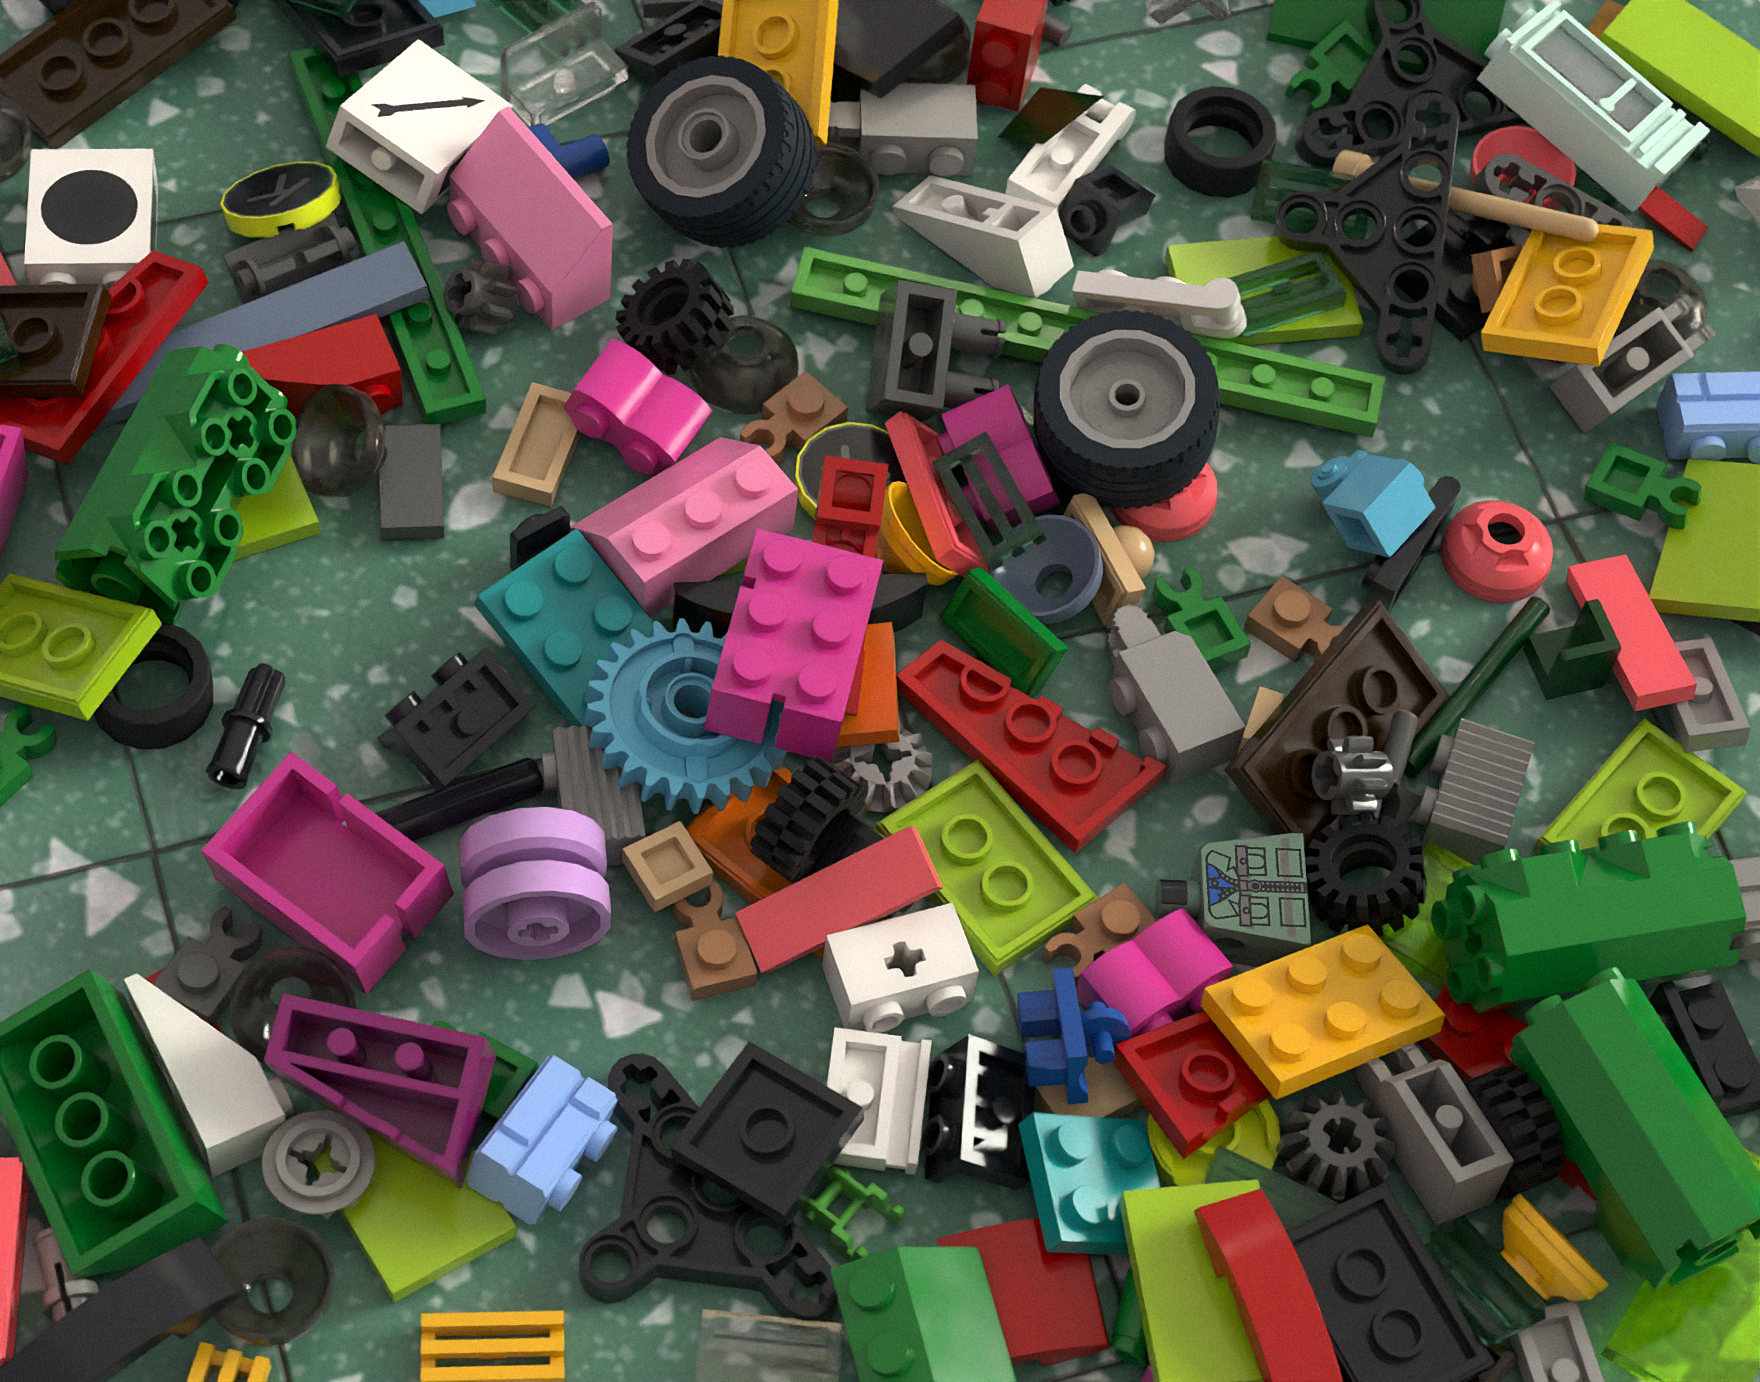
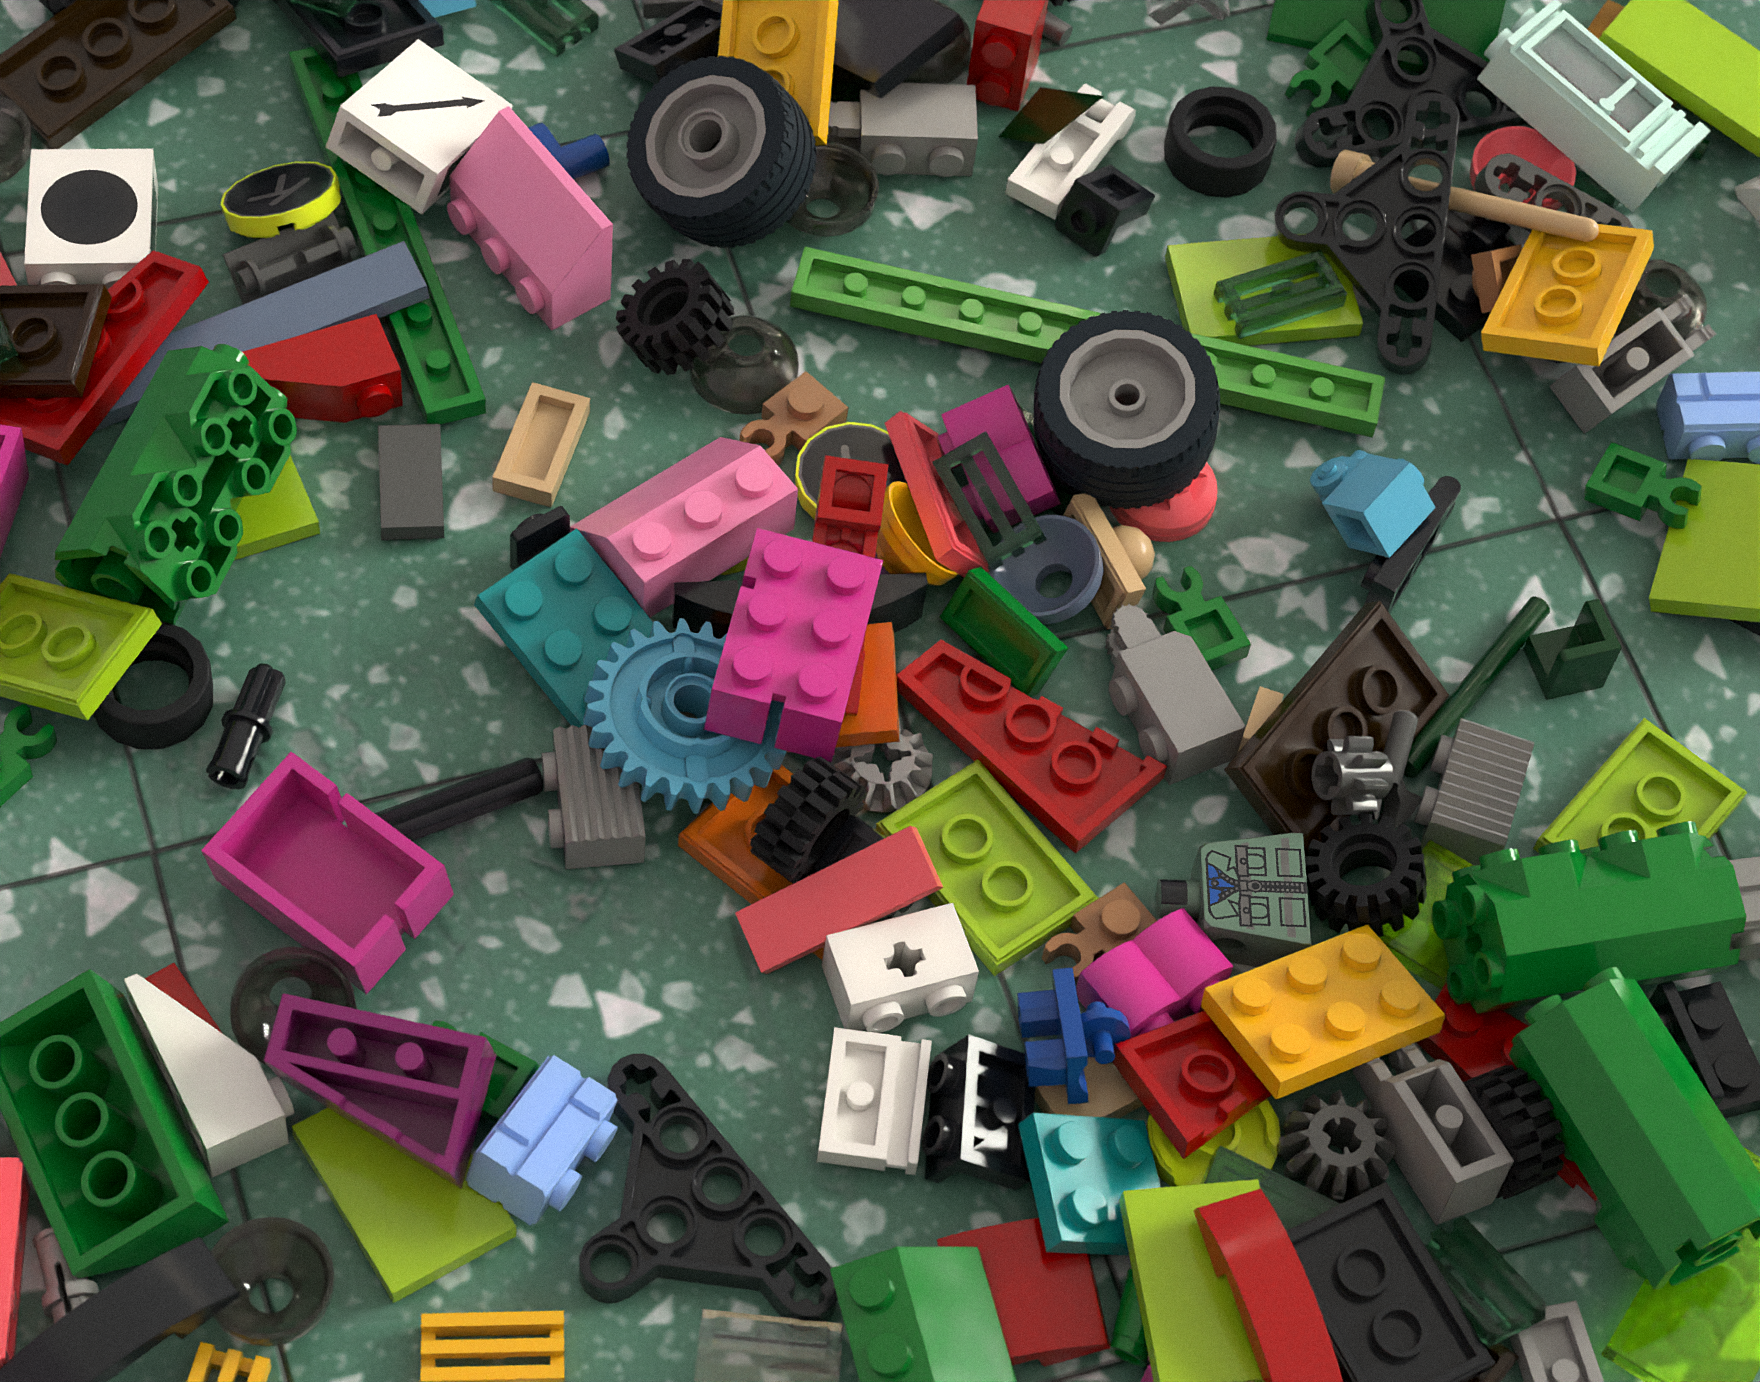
dark grey plate [153,906,262,1027] -> none
light grey gear [262,1110,375,1220] -> none
clear smoke piece [292,383,388,498] -> none
black bracket [377,647,536,790] -> none
dark grey gear [444,258,520,336] -> none
lavender wheel [459,807,611,960] -> none
clear panel [500,1,628,127] -> none
dark pink brick [563,339,713,476] -> none
tan tile [622,821,713,913] -> none
black hinge [670,1041,864,1227] -> none
medium nougat plate [672,879,757,1001] -> none
bright green piece [801,1167,905,1261] -> none
dark grey brick [866,280,1006,422] -> none
white slope [892,175,1074,298] -> none
white plate [1072,270,1247,339] -> none
medium nougat plate [1244,576,1346,662] -> none
clear green tile [1250,159,1370,240] -> none
coral piece [1440,500,1553,603] -> none
yellow piece [1500,1193,1610,1301] -> none
coral tile [1566,555,1697,711] -> none
red window [1637,187,1709,252] -> none
light grey plate [1666,637,1750,753] -> none

